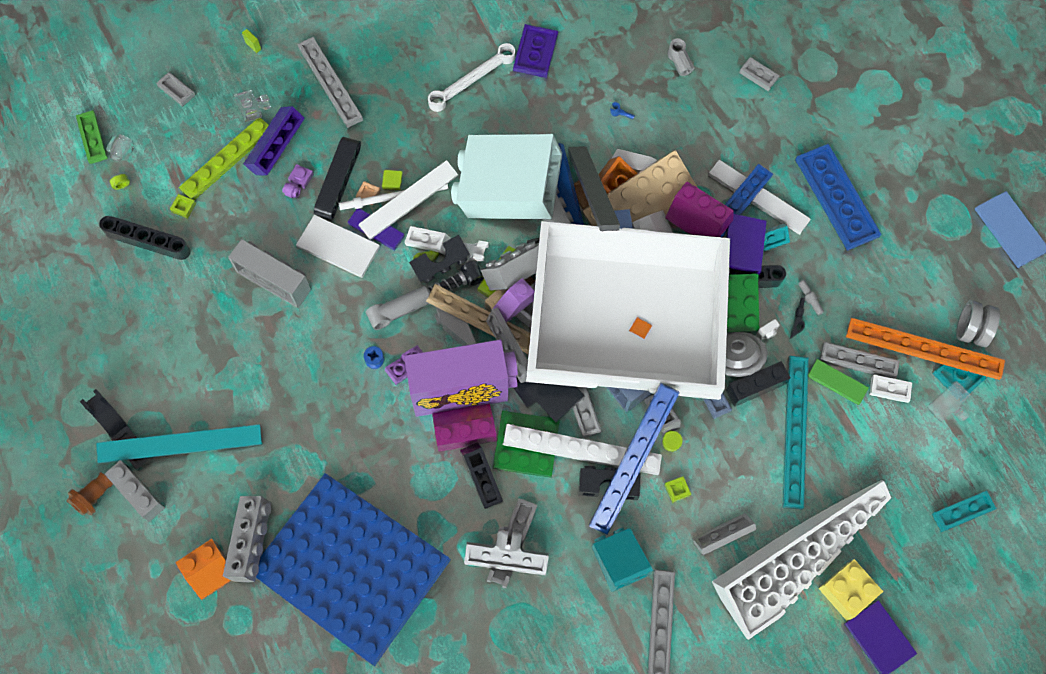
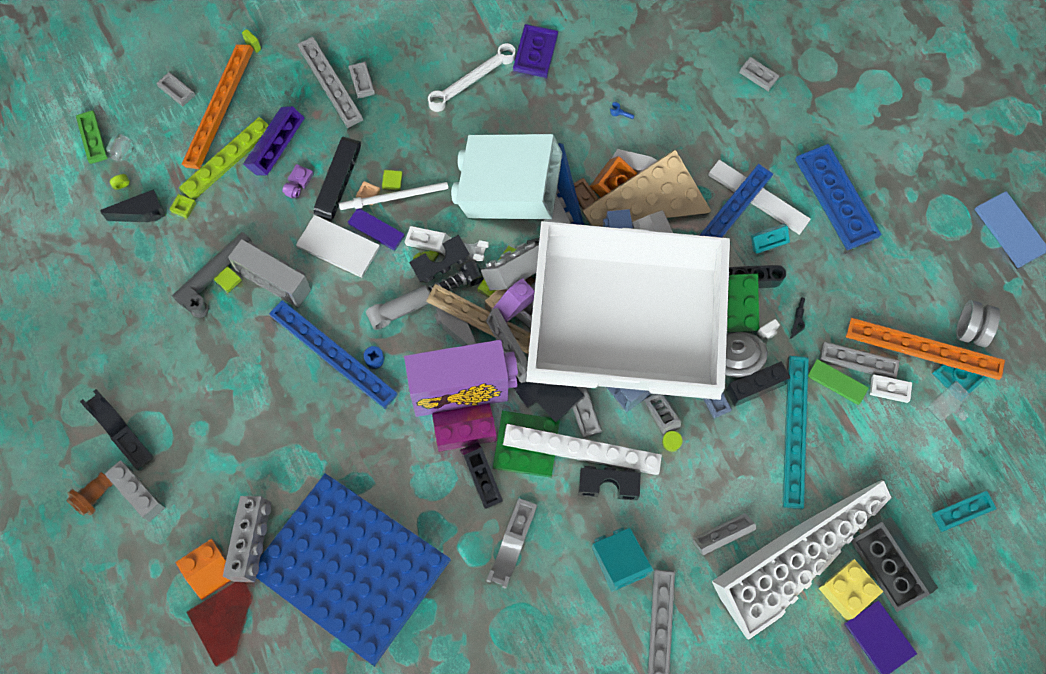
teal tile [96,425,262,463] -> none
black beam [99,216,190,260] -> none
clear plate [234,90,271,122] -> none
white tile [359,160,458,240] -> none
medium lavender slope [385,345,423,385] -> none
plate [464,526,549,576] -> none
dark grey tile [568,146,620,232] -> none
tile [589,383,680,535] -> none
orange sticker [629,317,652,339] -> none
lime tile [664,476,691,503] -> none
magenta slope [665,181,733,237] -> none
light grey piece [667,38,694,76] -> none
dark purple tile [726,214,767,274] -> none
light grey bar [798,280,824,316] -> none
none -> black slope [100,189,166,223]
none -> dark grey axle [172,232,252,318]
none -> orange plate [182,44,254,169]
none -> clear red plate [186,582,253,667]
none -> lime tile [214,266,242,293]
none -> blue plate [269,300,398,409]
none -> light grey plate [349,61,375,99]
none -> dark grey slope [851,517,938,612]

